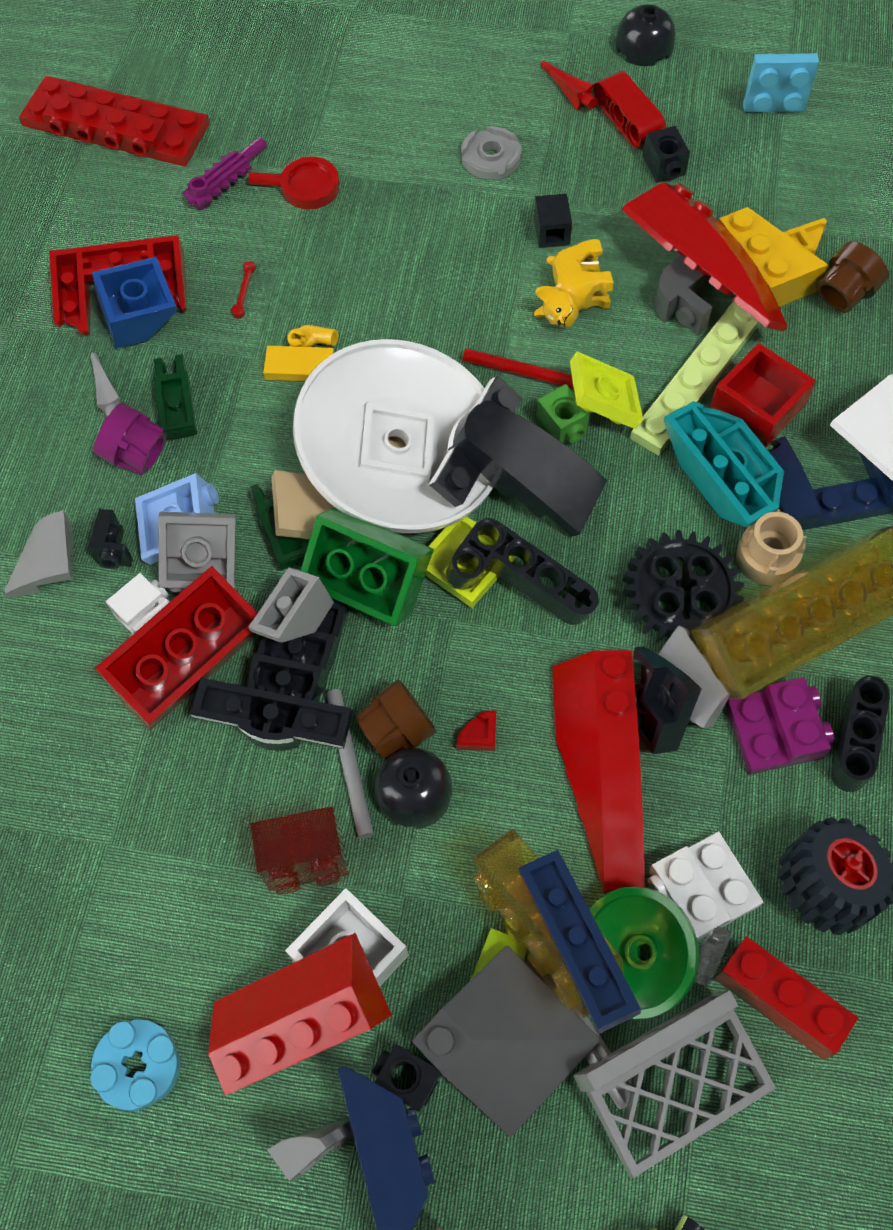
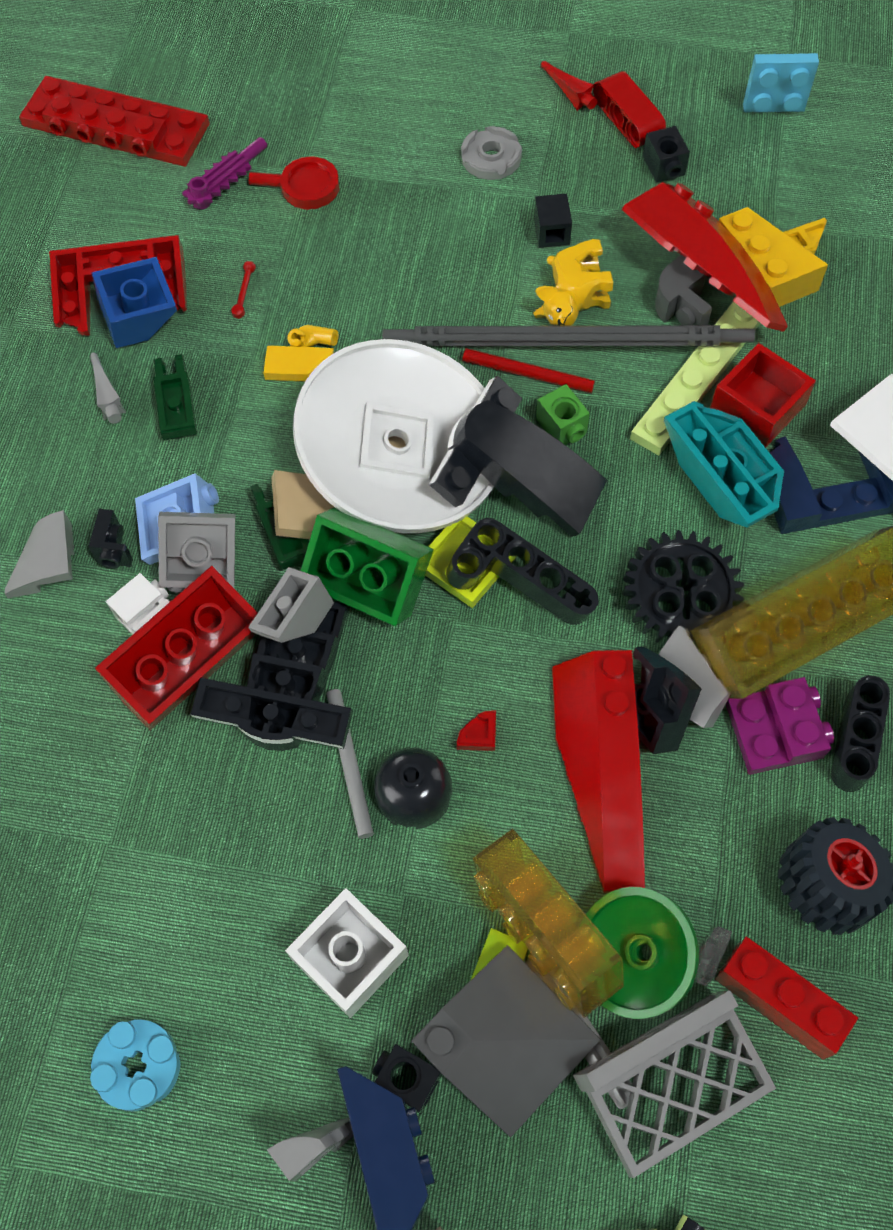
magenta piece [94,402,166,475] -> none
red slope [208,933,392,1096] -> none
clear red brick [250,806,349,894] -> none
reddish brown piece [356,679,437,759] -> none
dark blue plate [518,850,641,1034] -> none
neon yellow plate [570,351,643,429] -> none
black cylinder [616,5,675,66] -> none
white plate [648,831,764,941] -> none
tan piece [736,509,807,585] -> none
reddish brown piece [816,241,889,313] -> none
none -> dark grey axle [382,325,755,346]

